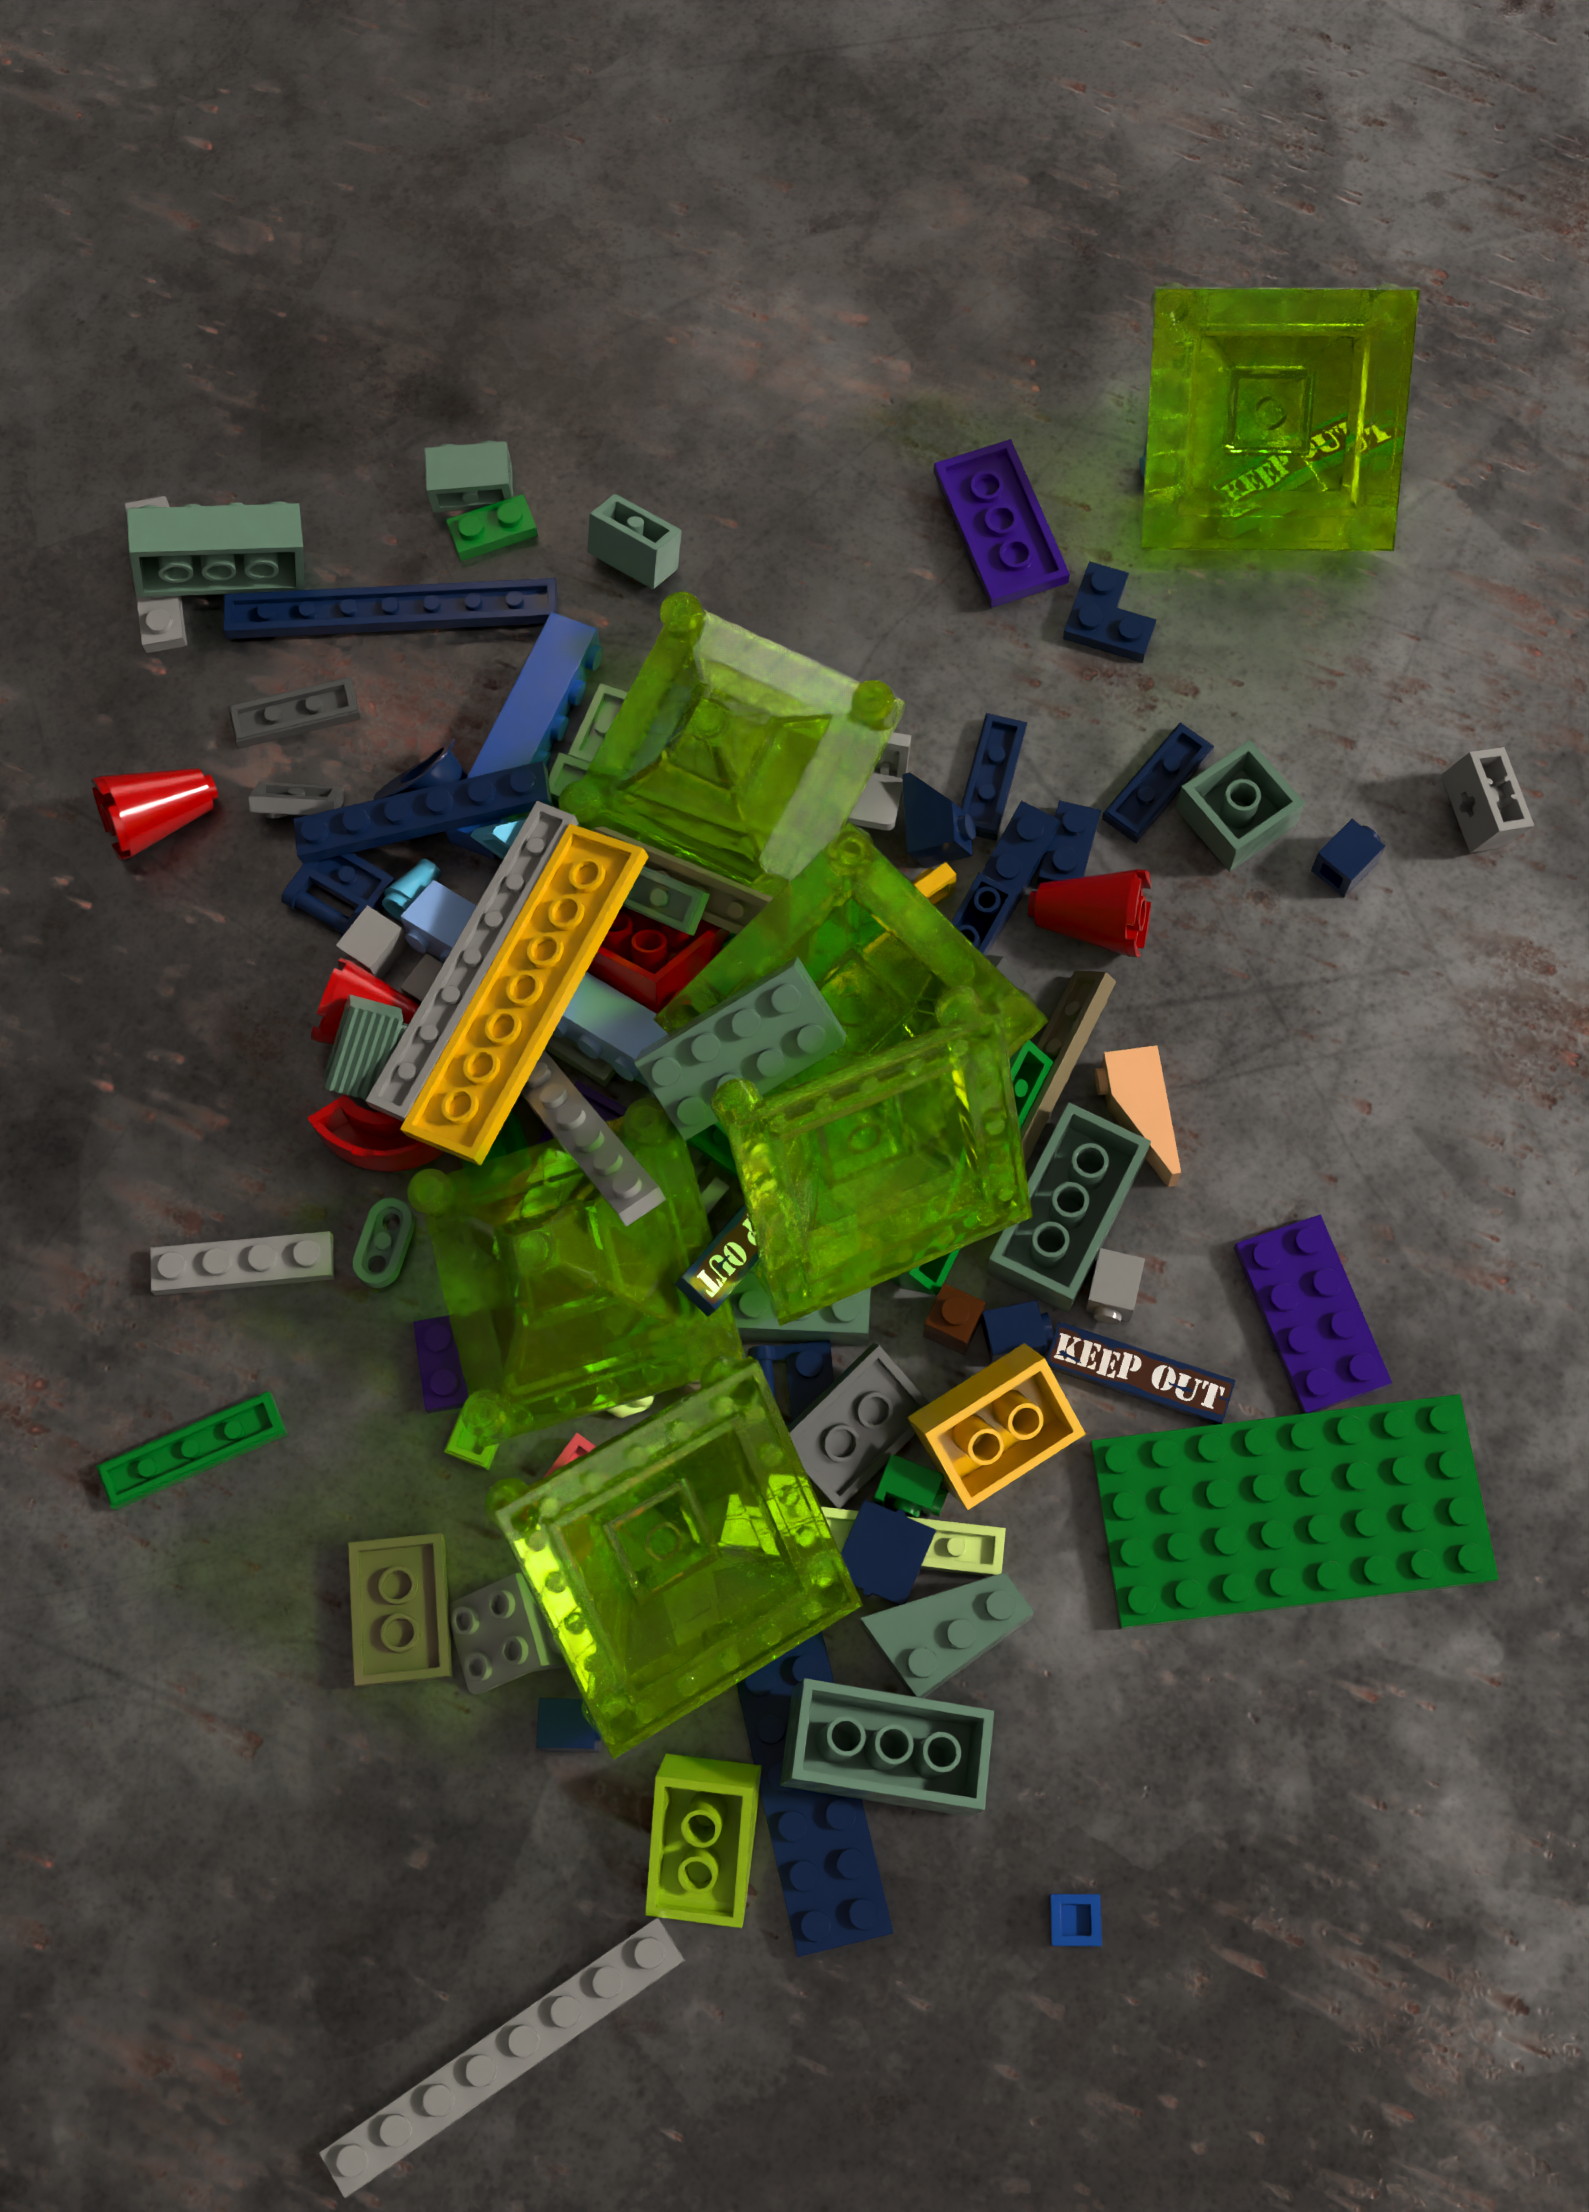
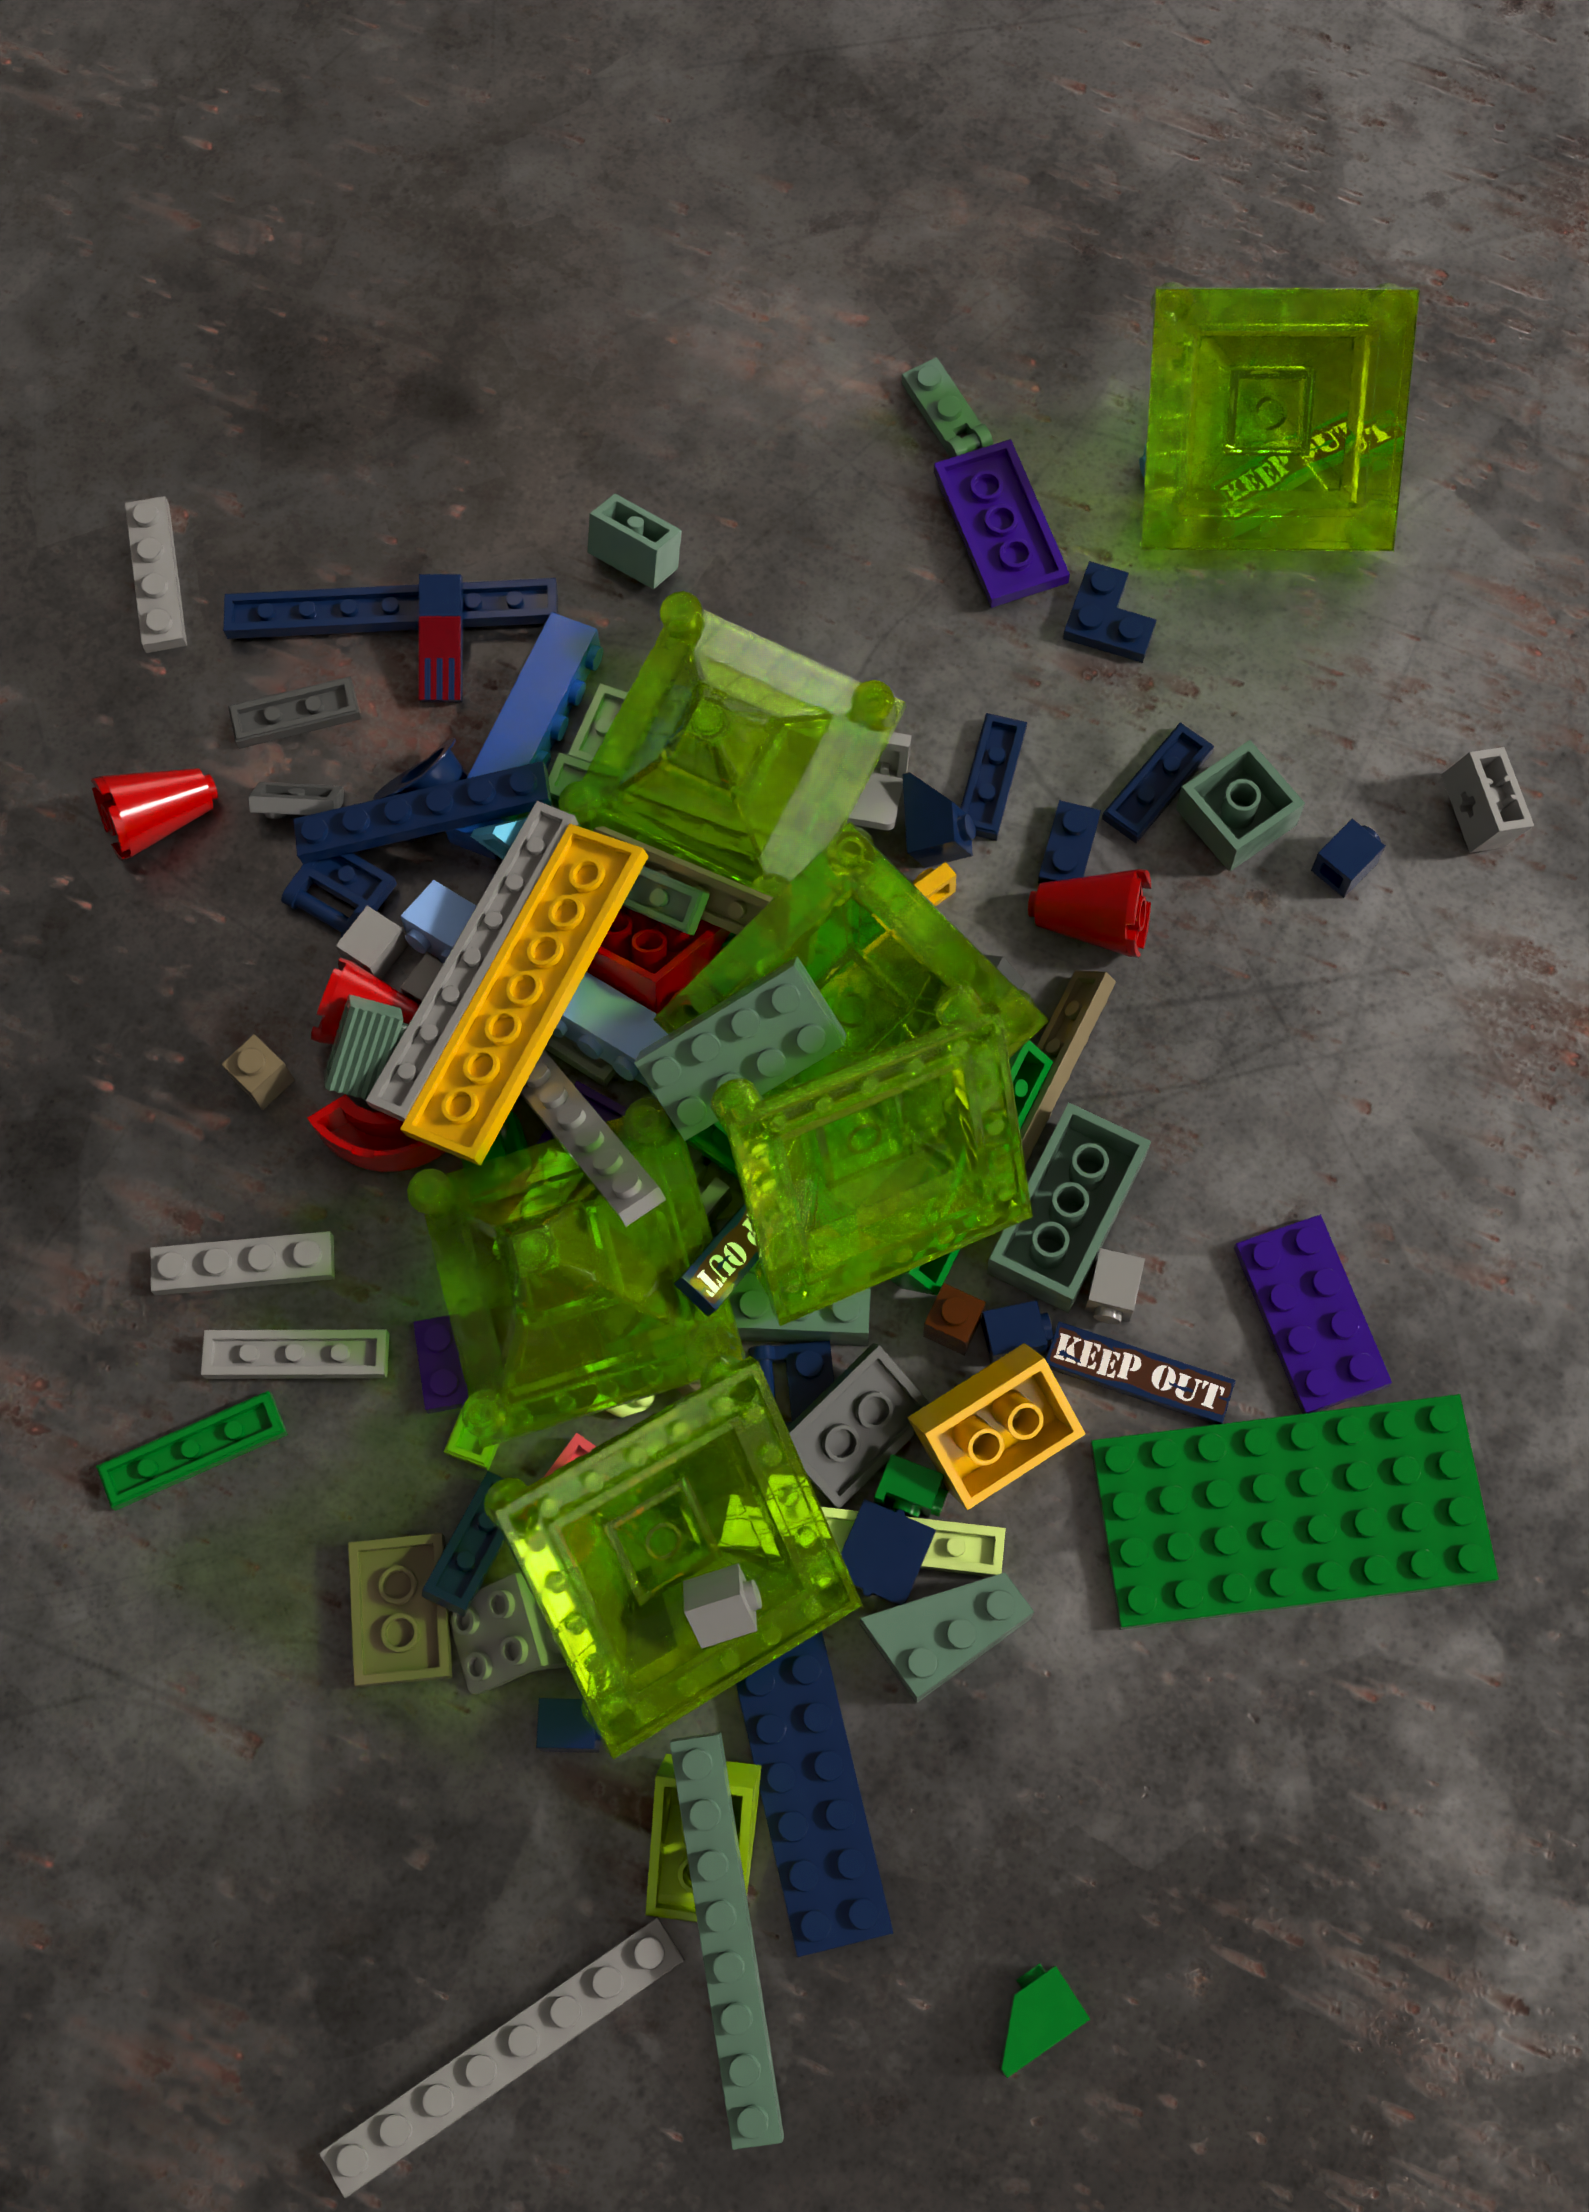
sand green brick [127,501,305,597] -> none
sand green plate [353,1198,415,1288] -> none
medium azure cone [382,859,441,922] -> none
sand green brick [425,440,514,513] -> none
green plate [446,494,538,561] -> none
sand green brick [780,1678,994,1817] -> none
dark blue slope [937,800,1060,955] -> none
blue plate [1049,1894,1102,1946] -> none
light nougat slope [1095,1045,1181,1187] -> none
none -> light grey plate [201,1329,390,1379]
none -> dark tan brick [221,1034,295,1110]
none -> tile [419,574,463,702]
none -> plate [422,1471,530,1617]
none -> sand green plate [670,1732,784,2150]
none -> light grey brick [683,1563,762,1649]
none -> sand green plate [902,357,993,458]
none -> green slope [999,1963,1090,2078]

